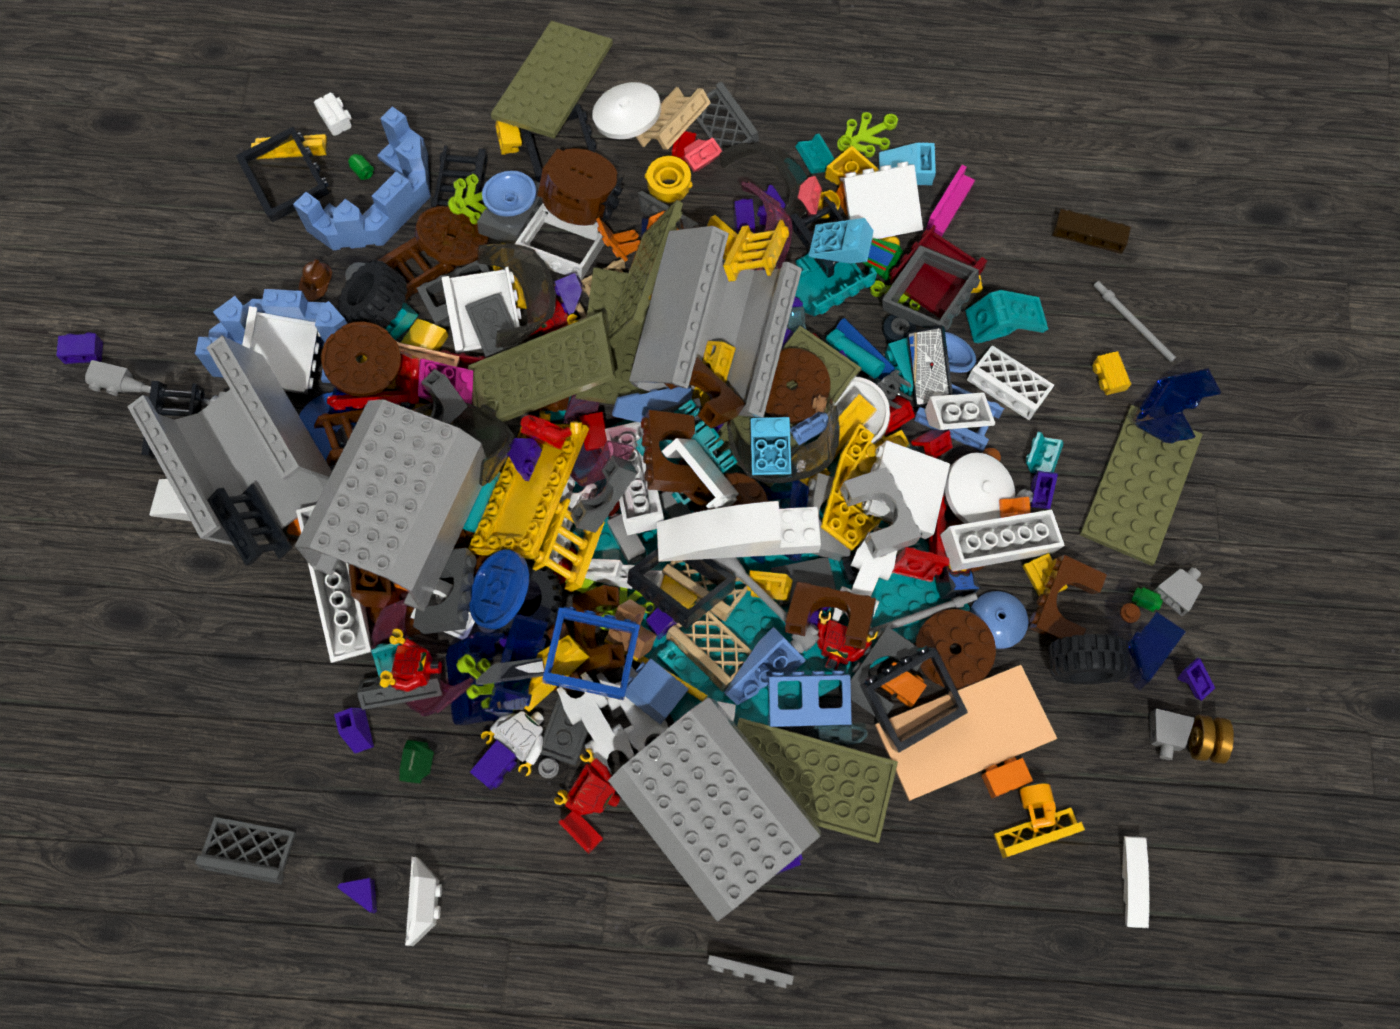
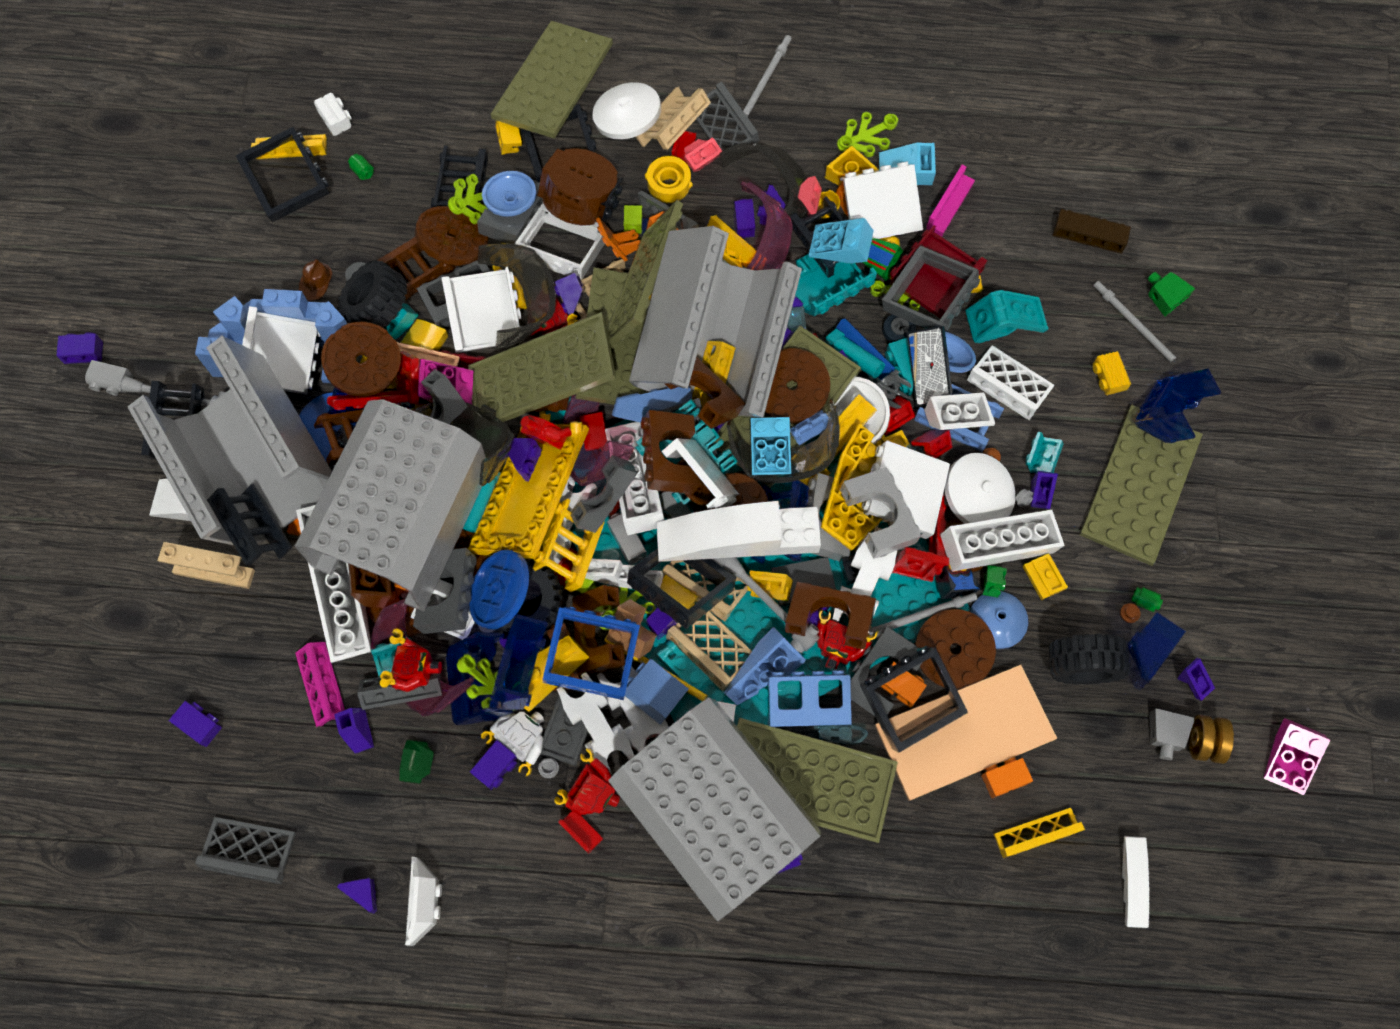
medium blue brick [293,107,431,250] -> none
dark grey tile [465,293,520,358] -> none
sticker [476,658,544,685] -> none
light grey plate [707,955,794,988] -> none
yellow fence [723,220,789,282] -> none
teal bracket [795,134,835,174] -> none
medium nougat plate [812,394,827,413] -> none
orange panel [999,497,1031,518] -> none
light orange piece [1019,782,1056,832] -> none
reddish brown arch [1029,555,1107,640] -> none
light grey torso [1154,567,1203,616] -> none
none -> tan fence [157,542,255,589]
none -> dark purple brick [169,701,222,747]
none -> dark pink fence [295,642,345,727]
none -> lime brick [624,206,643,235]
none -> light grey bar [743,35,791,117]
none -> green brick [983,565,1007,598]
none -> green torso [1148,271,1195,317]
none -> slope [1263,718,1330,795]

